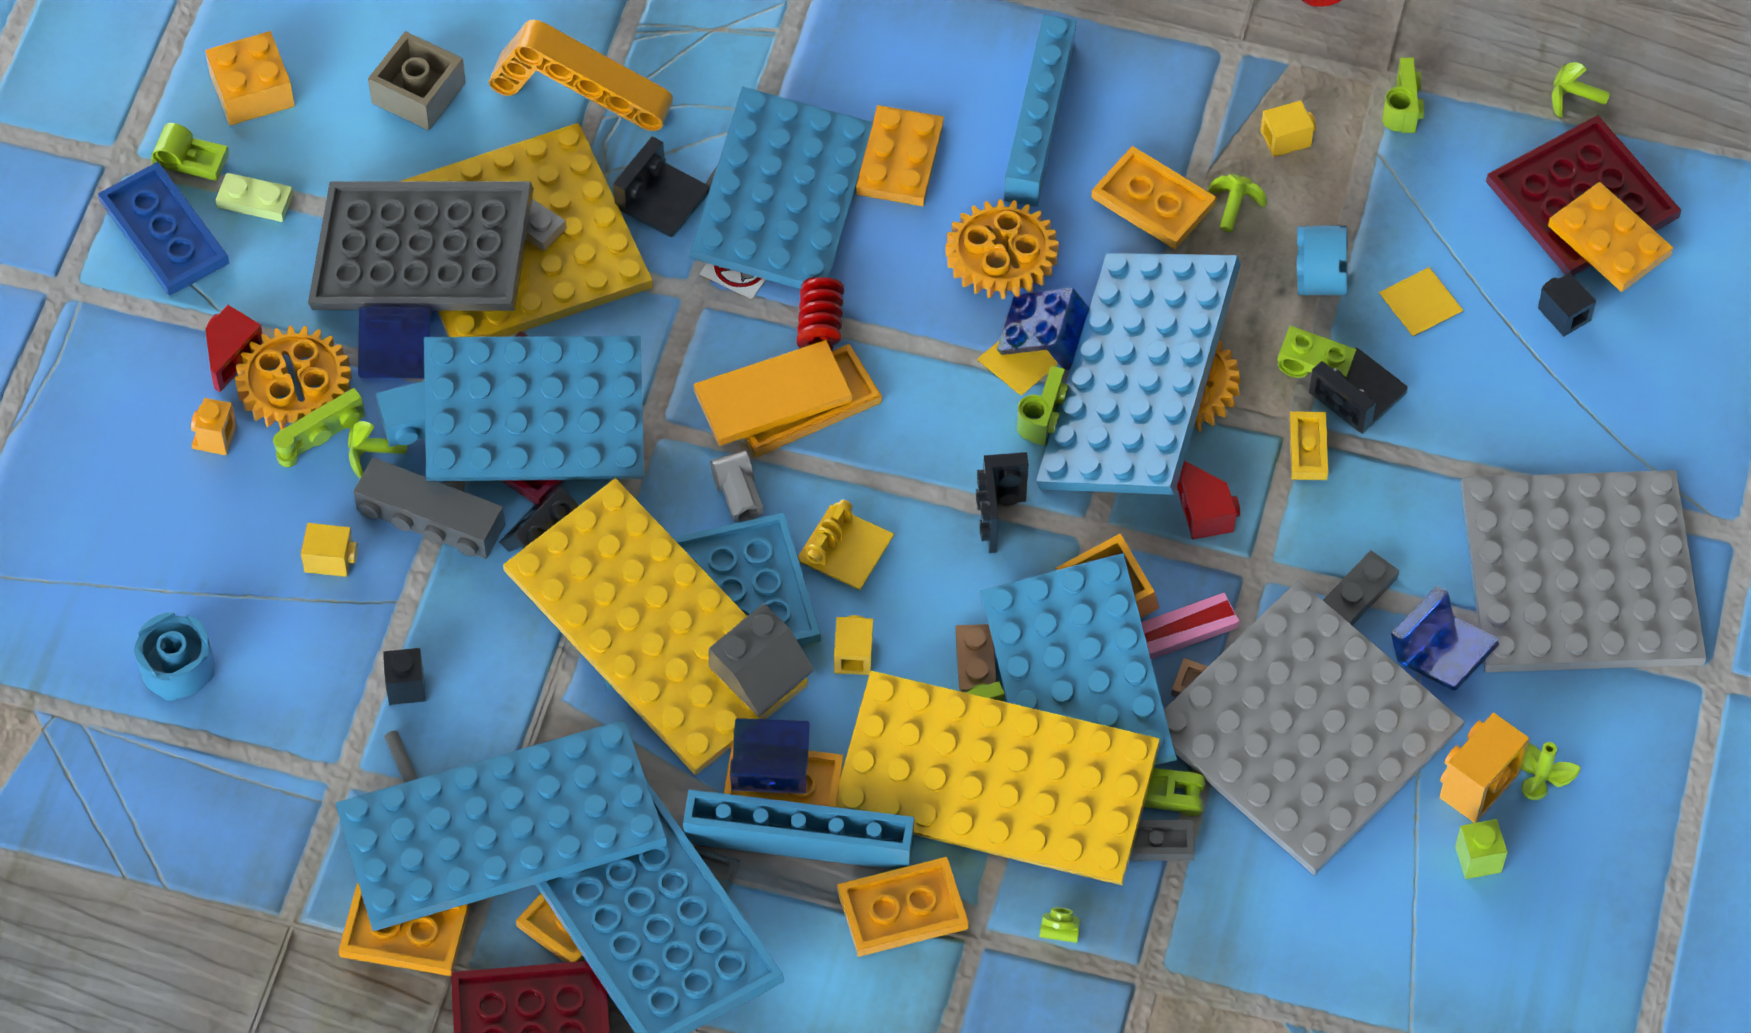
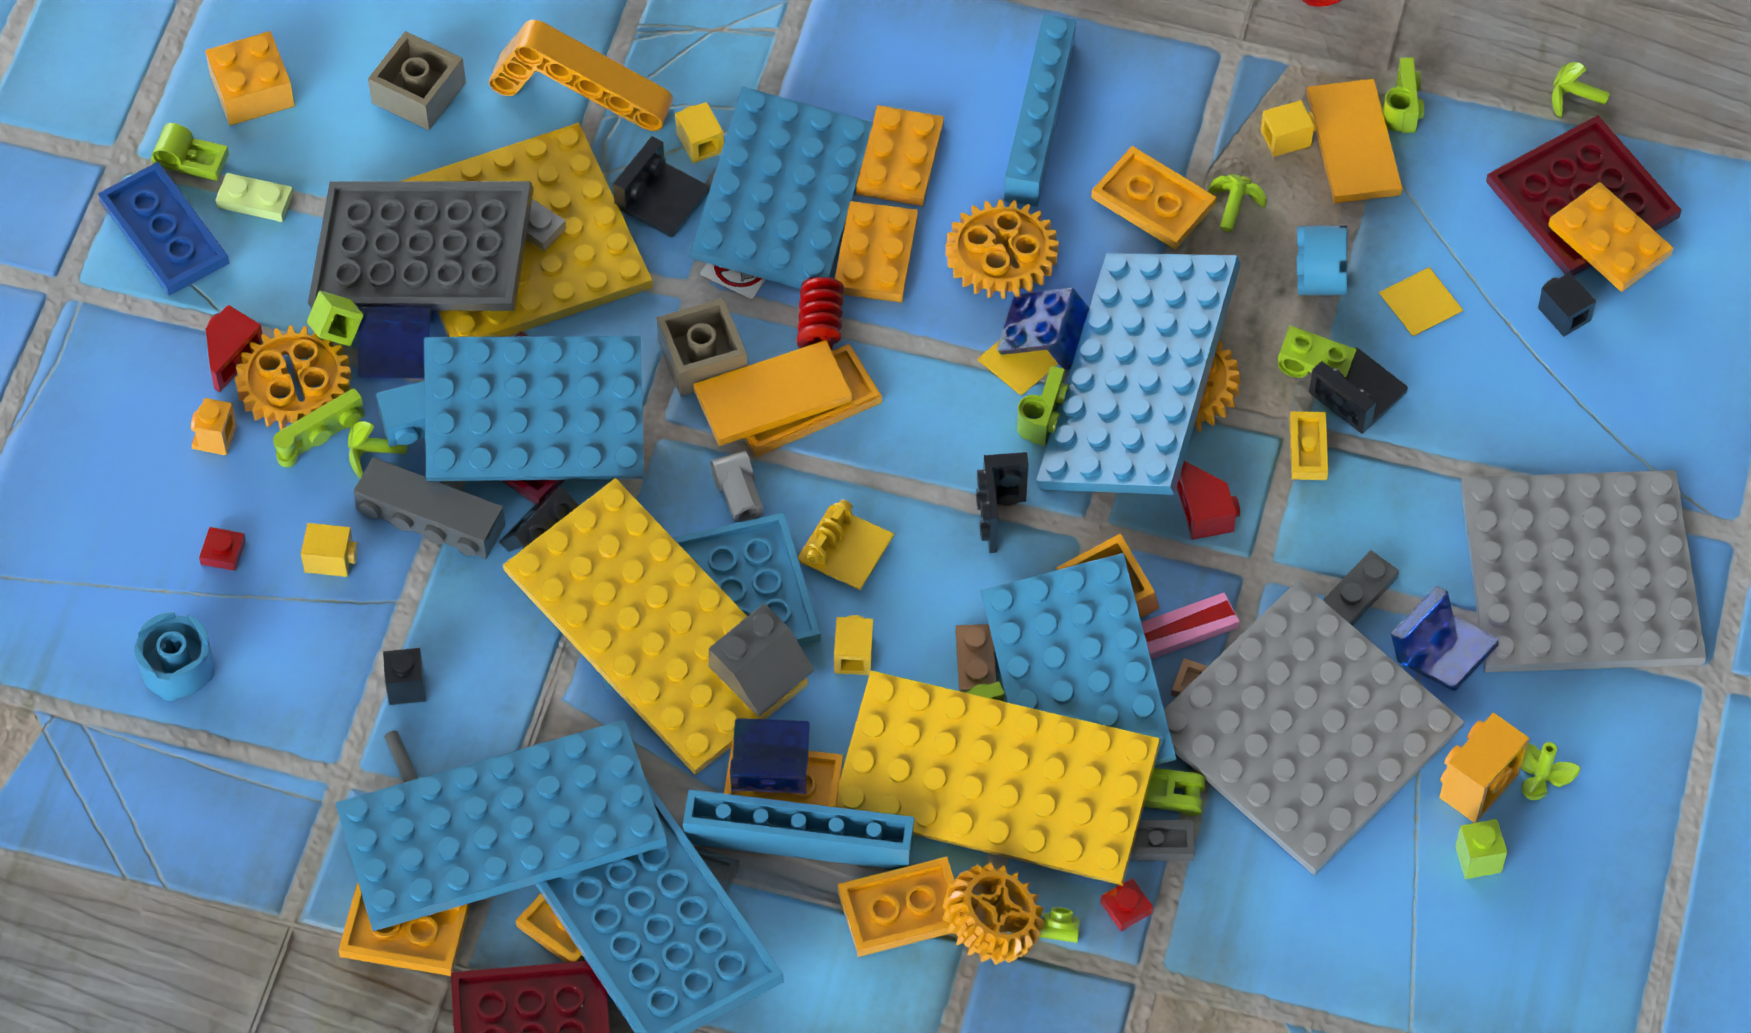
none -> red plate [199,527,246,571]
none -> lime brick [307,290,363,347]
none -> dark tan brick [656,298,747,397]
none -> yellow brick [675,102,724,164]
none -> light orange plate [835,201,918,303]
none -> light orange gear [942,863,1044,965]
none -> red plate [1100,878,1153,931]
none -> light orange tile [1306,79,1403,204]

